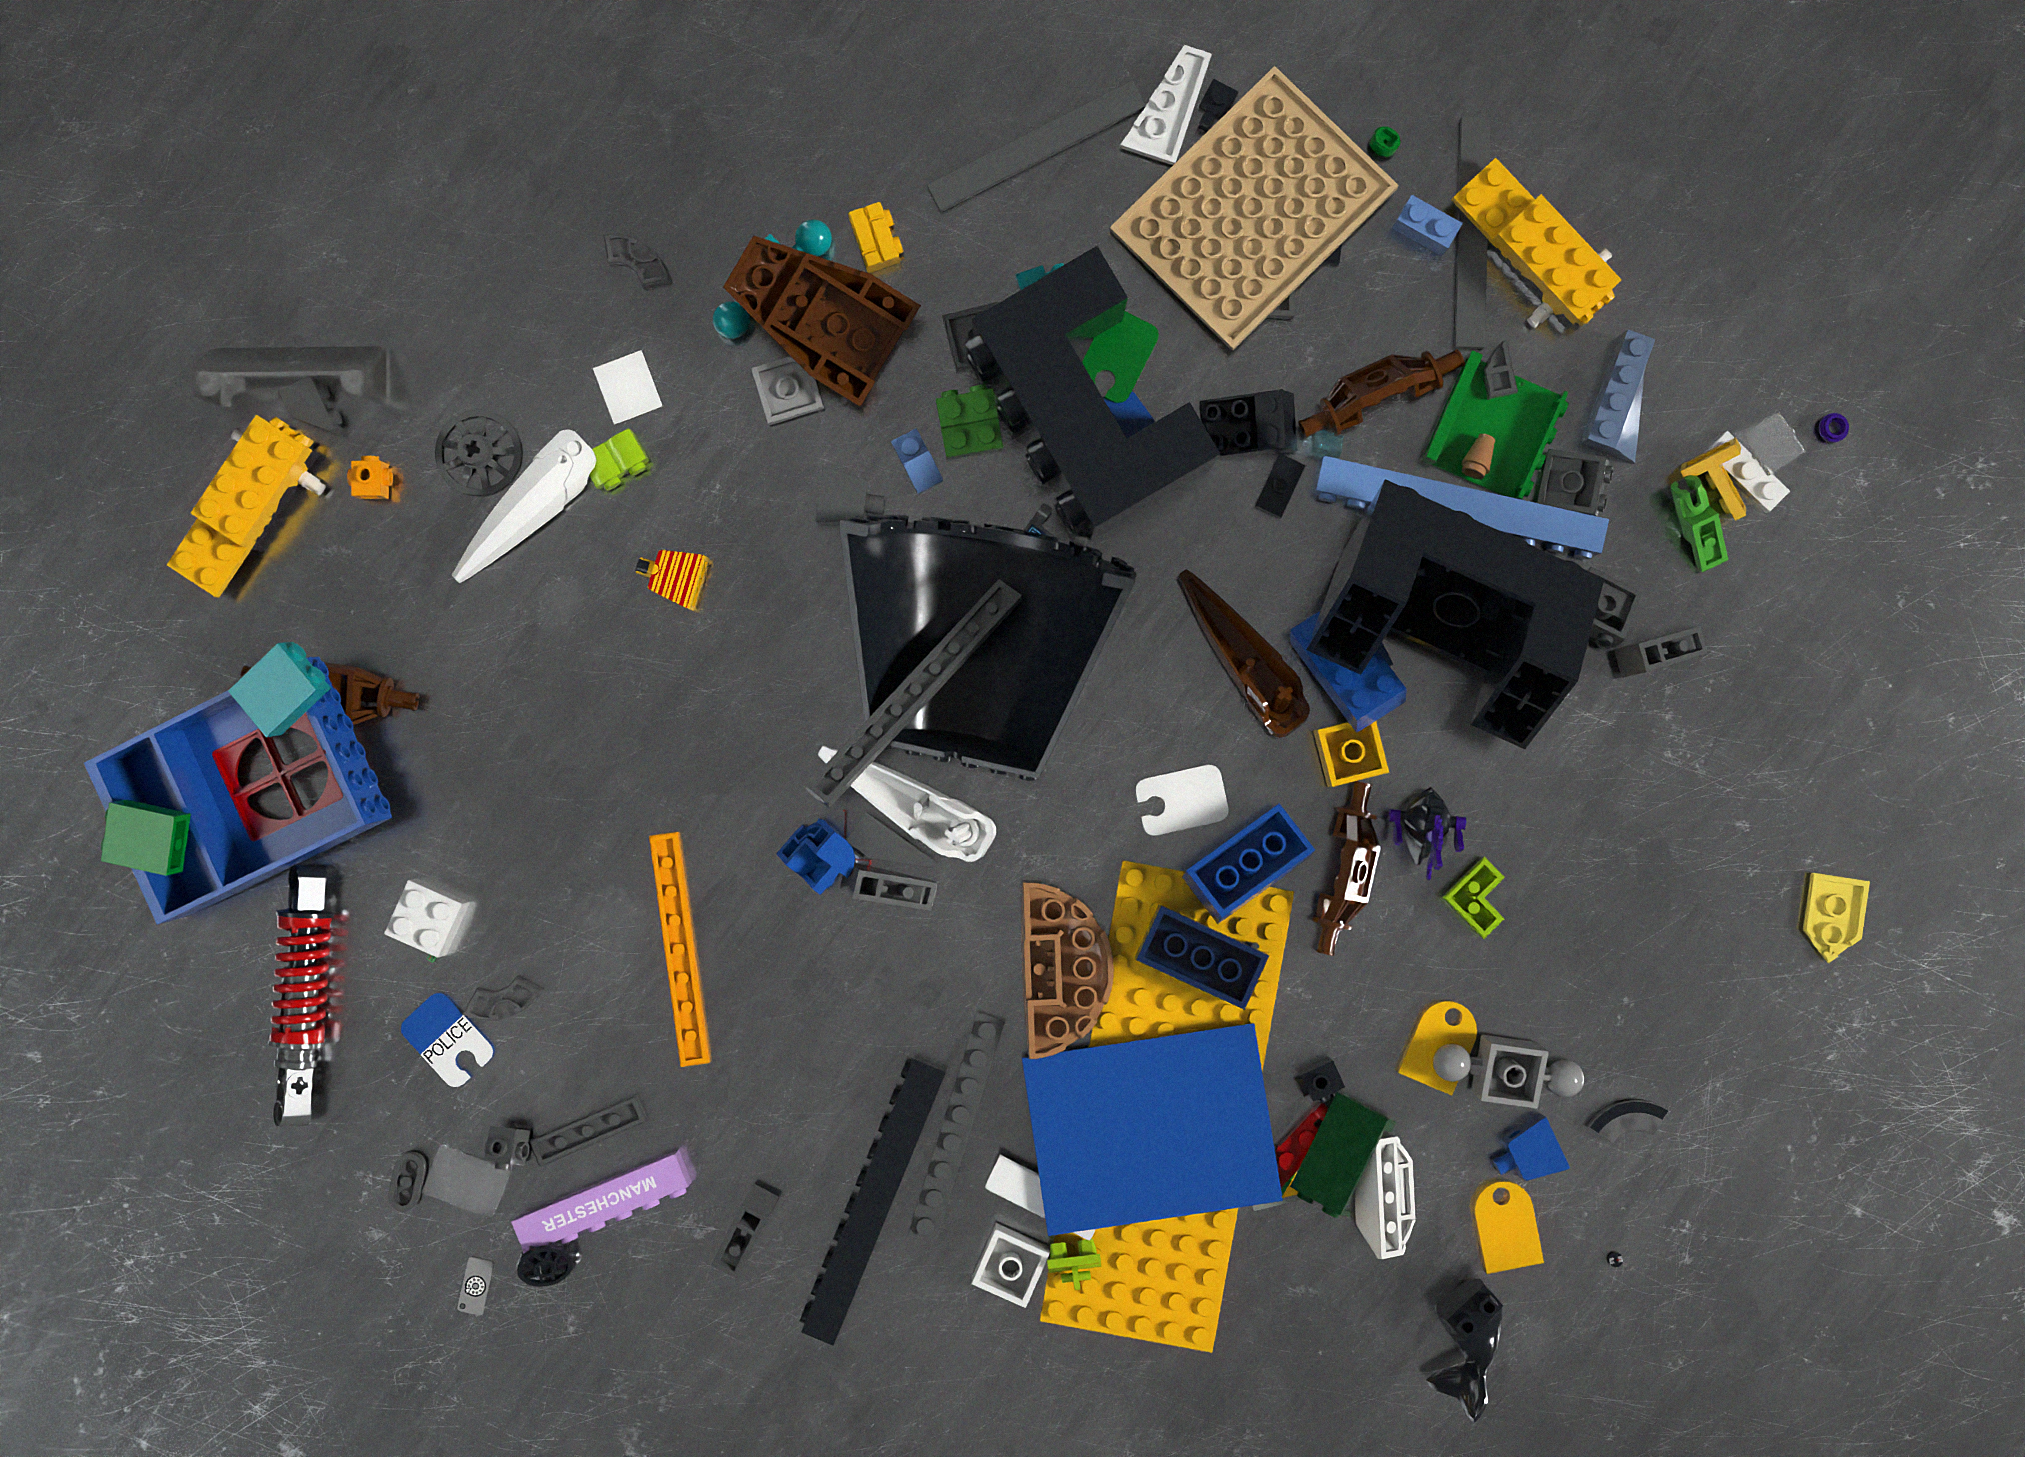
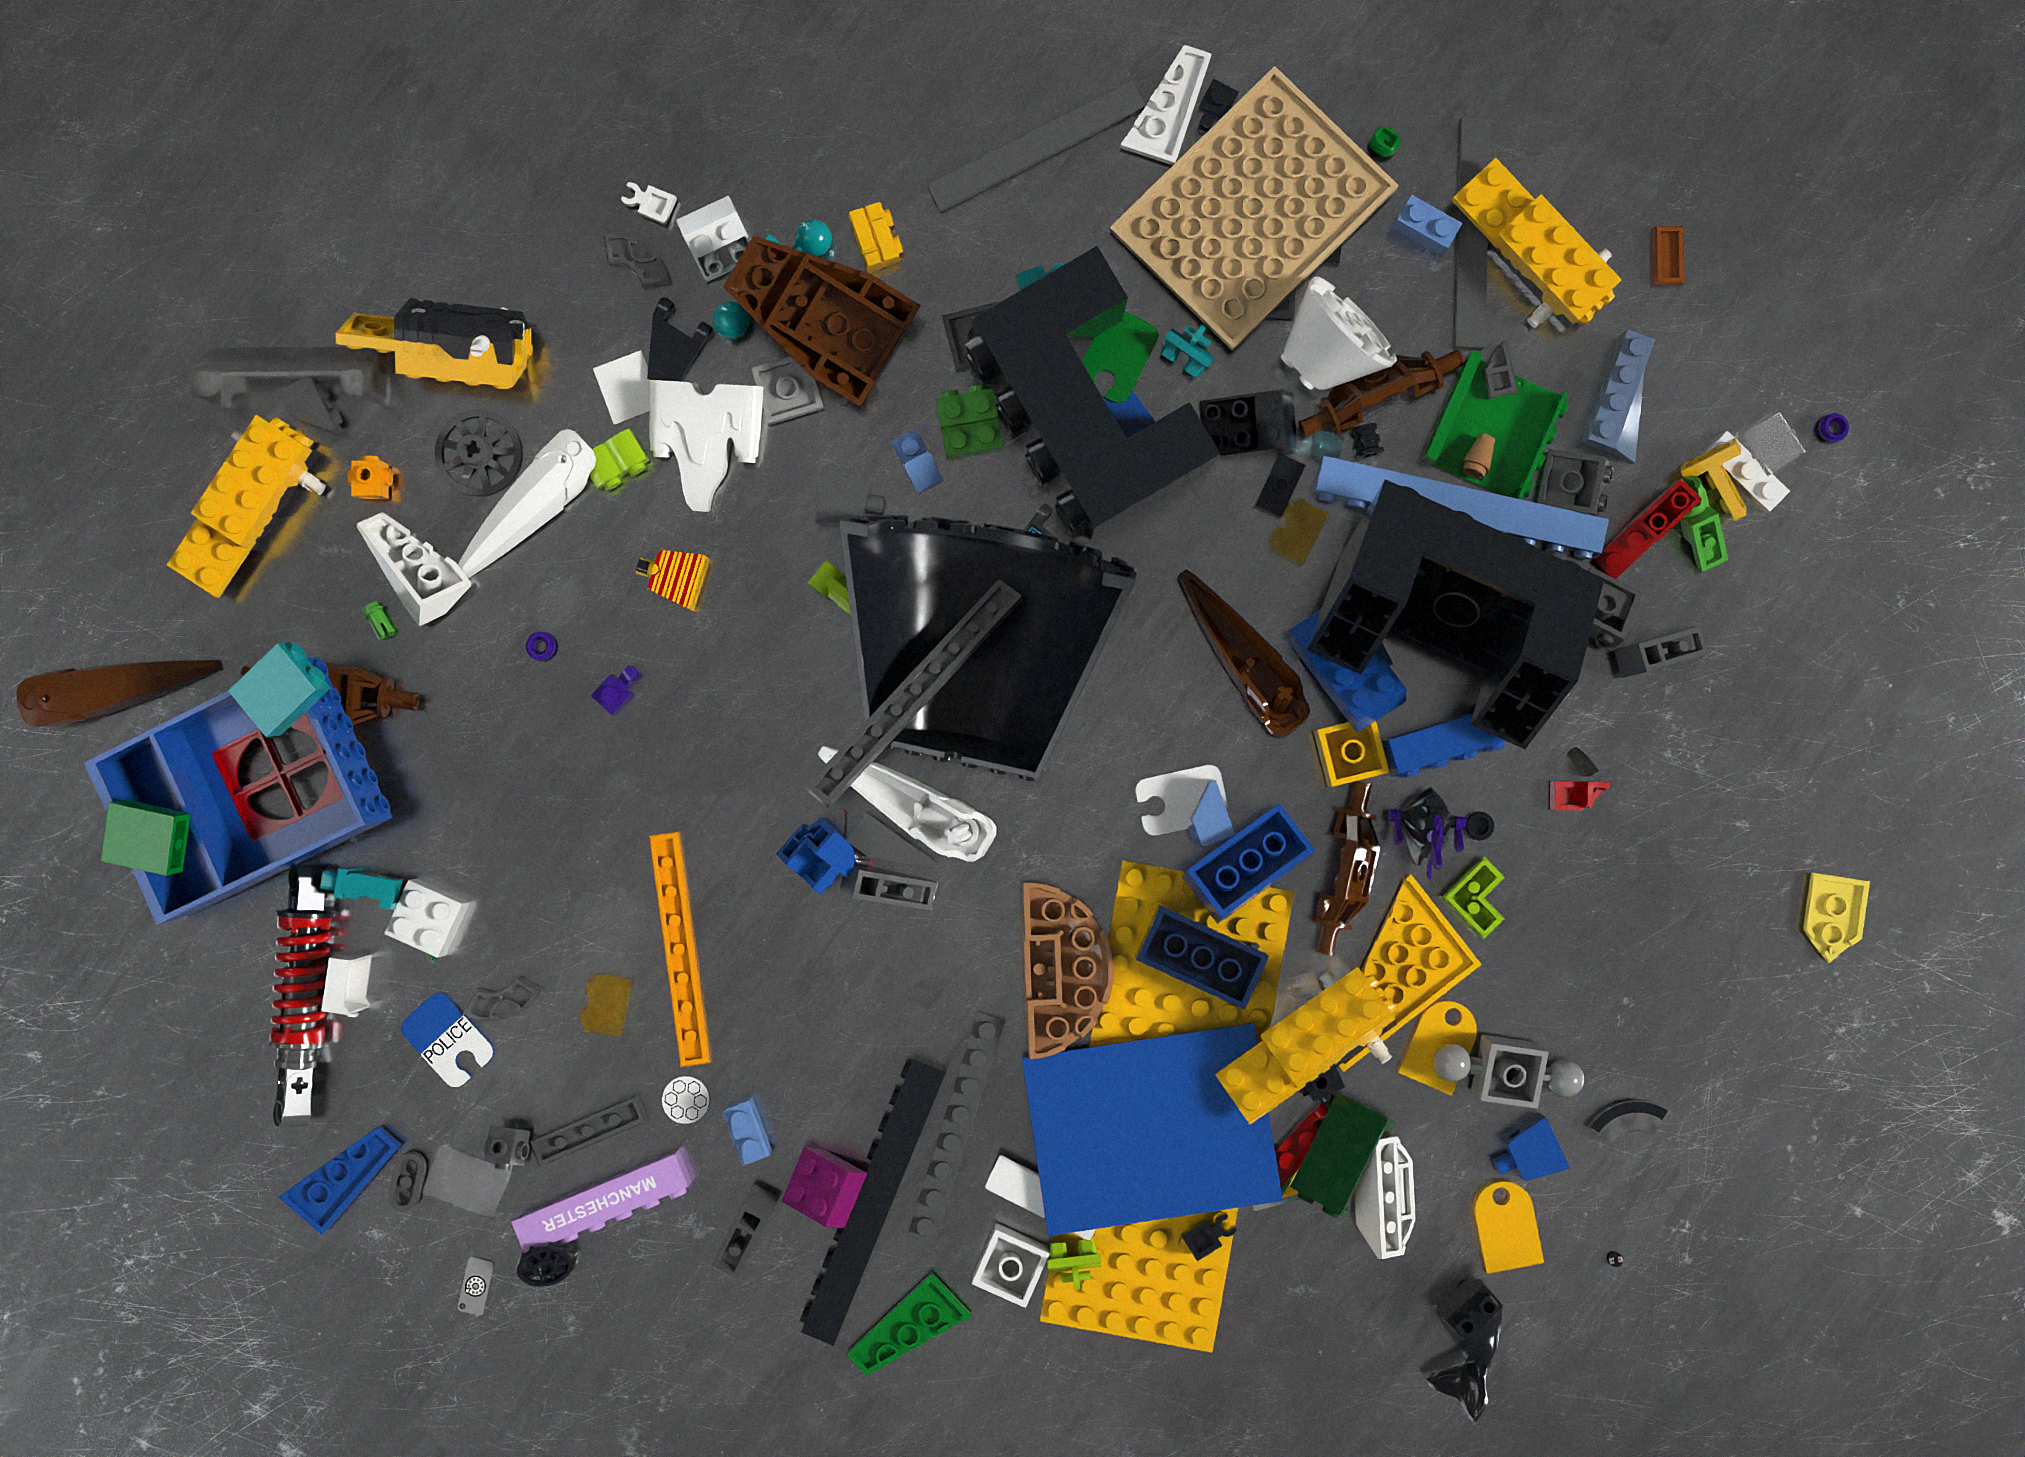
none -> reddish brown piece [16,660,222,727]
none -> blue wing [278,1126,402,1235]
none -> teal hips [320,866,408,910]
none -> white container [321,952,372,1017]
none -> piece [335,298,533,389]
none -> white wedge [357,512,471,626]
none -> bright green pin [362,601,396,640]
none -> dark purple plate [526,632,556,661]
none -> clear yellow bracket [580,973,633,1037]
none -> dark purple plate [591,665,641,715]
none -> white plate [621,182,677,225]
none -> black flag [647,297,713,382]
none -> white rock [649,380,764,512]
none -> white sticker [662,1076,709,1124]
none -> white slope [676,195,750,283]
none -> medium blue brick [722,1096,773,1166]
none -> magenta brick [781,1147,867,1228]
none -> lime piece [808,560,851,615]
none -> green wing [846,1272,972,1376]
none -> teal hips [1161,325,1215,377]
none -> black plate [1181,1212,1237,1262]
none -> medium blue slope [1188,780,1235,847]
none -> yellow piece [1215,967,1397,1125]
none -> clear yellow bracket [1270,496,1329,566]
none -> white cone [1281,276,1397,390]
none -> yellow wing [1338,874,1482,1072]
none -> black bush [1352,423,1385,459]
none -> blue brick [1381,712,1505,778]
none -> black tile [1464,811,1494,841]
none -> red slope [1550,781,1610,811]
none -> clear smoke tile [1567,747,1599,777]
none -> red slope [1594,478,1702,579]
none -> dark orange tile [1652,226,1685,286]

